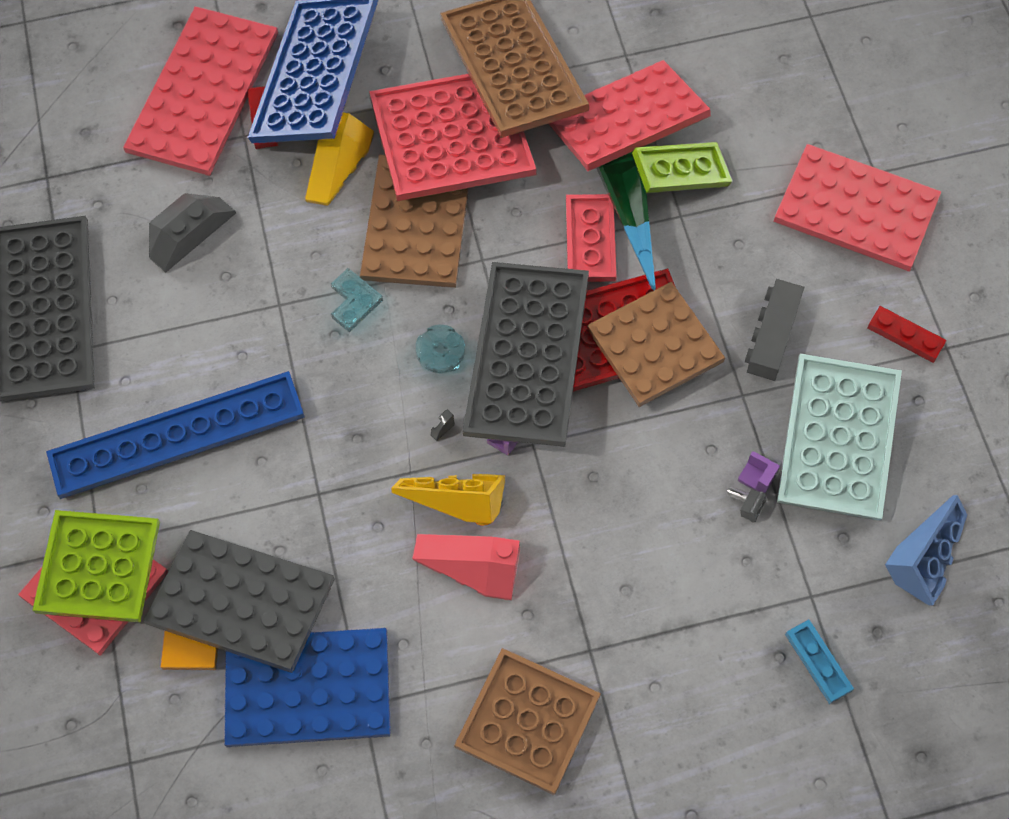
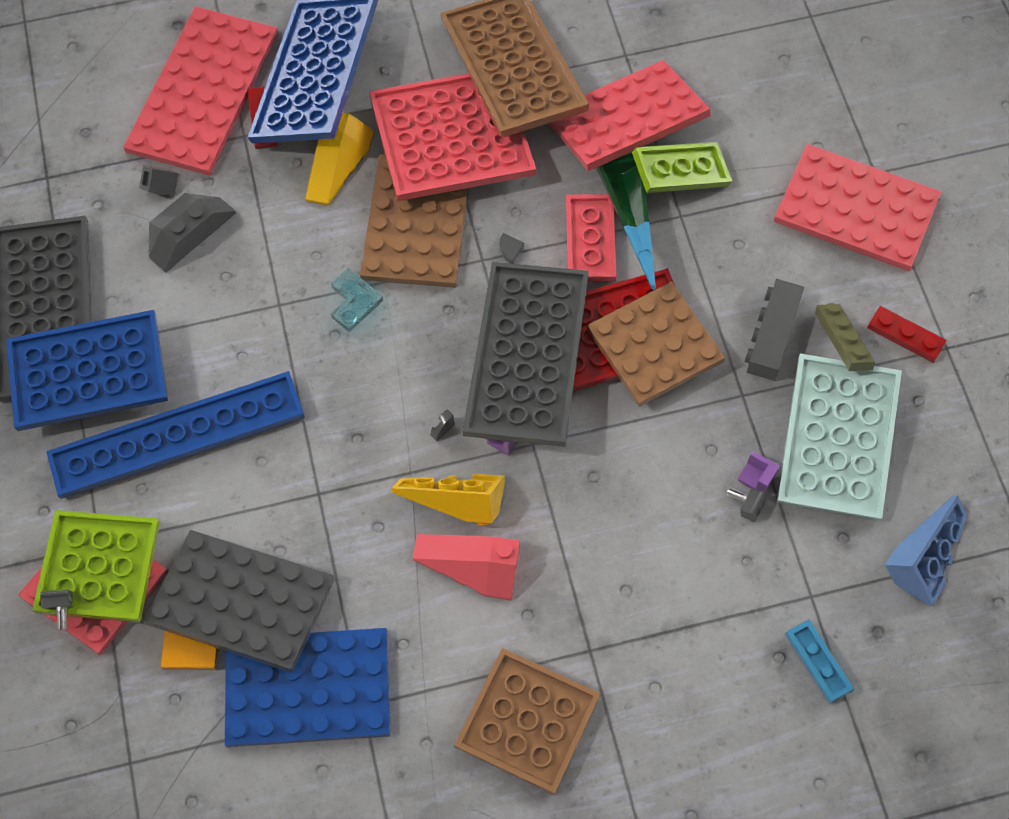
clear light blue plate [415,325,465,373] -> none
none -> blue plate [6,310,168,432]
none -> dark grey piece [40,590,73,631]
none -> dark grey panel [139,165,179,196]
none -> dark grey tile [500,233,524,264]
none -> olive plate [815,303,875,371]

